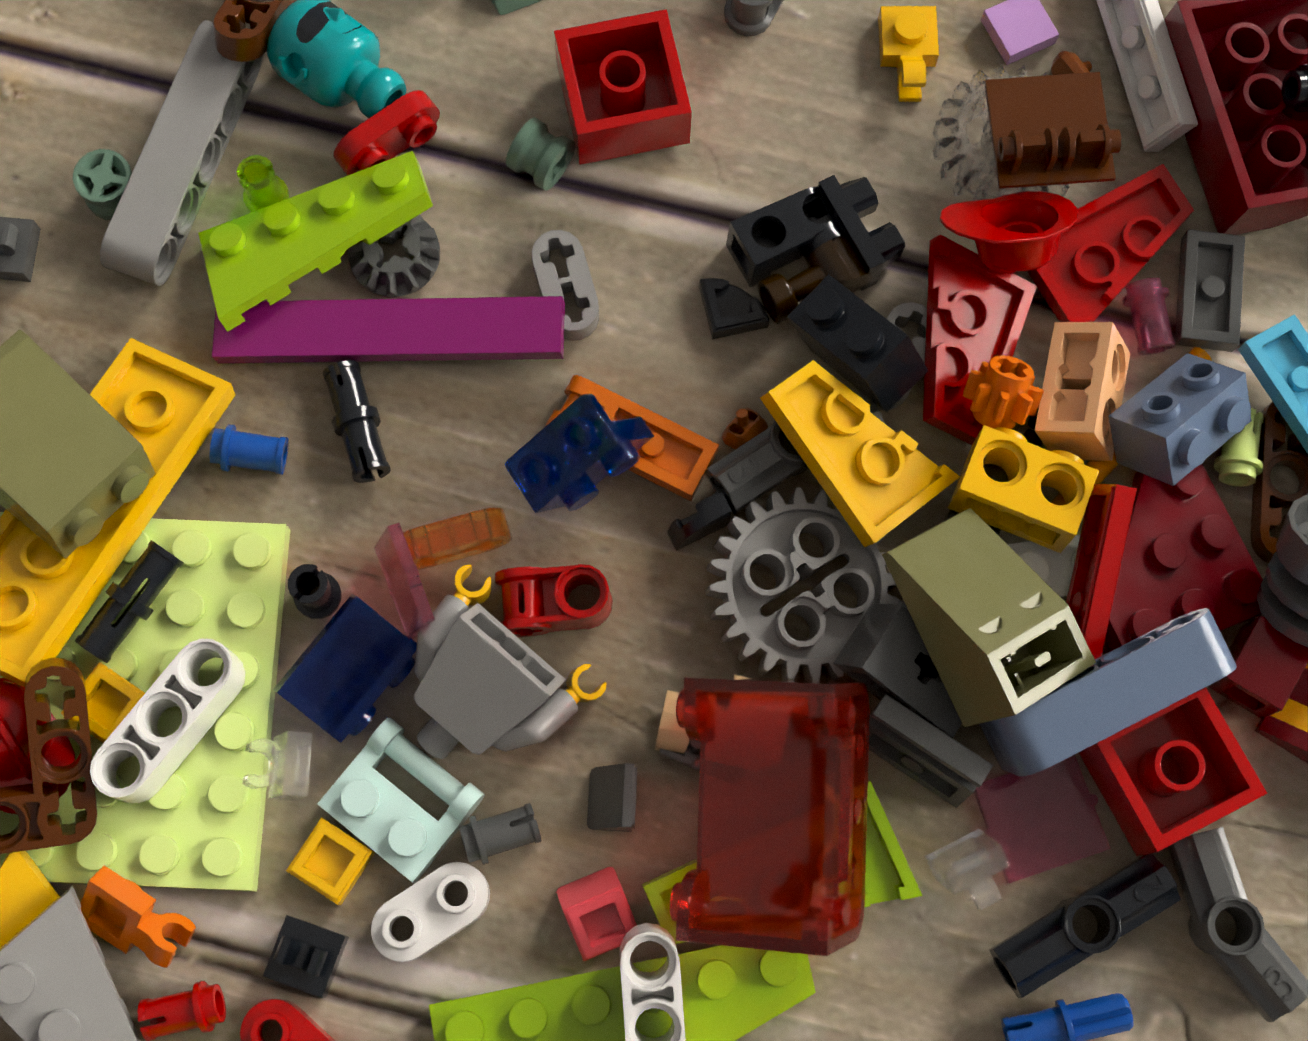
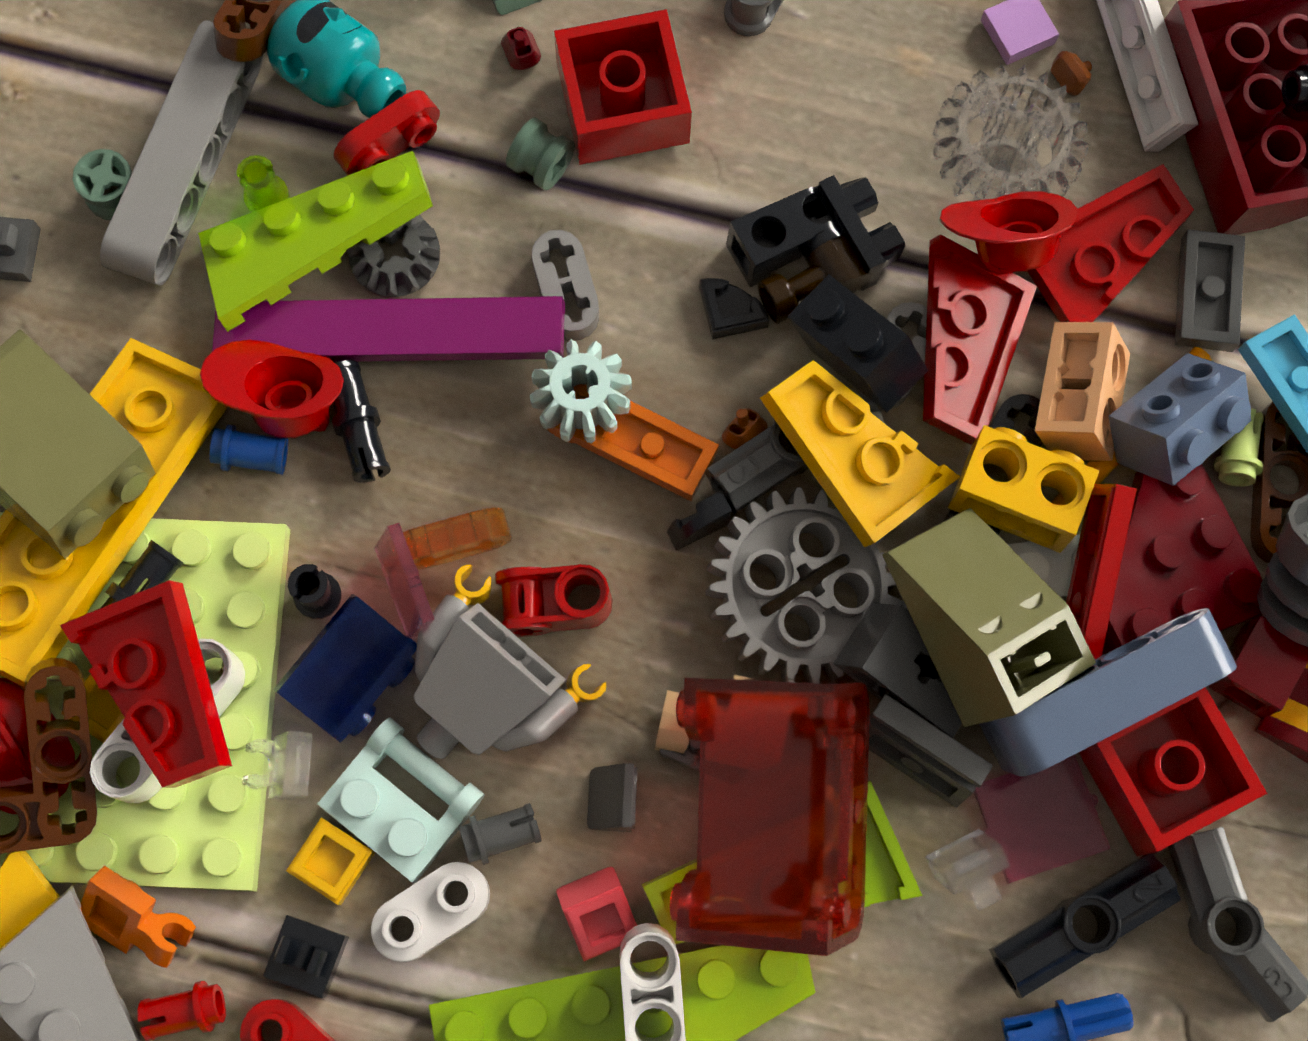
clear blue bracket [505,394,654,513] -> none
yellow plate [878,6,939,102] -> none
orange gear [963,355,1044,429] -> none
reddish brown hinge [984,72,1121,189] -> none
clear pink pin [1122,278,1176,355] -> none
none -> red wing [60,580,232,788]
none -> red piece [200,339,344,438]
none -> dark red rock [501,27,541,70]
none -> light aqua gear [530,339,632,443]

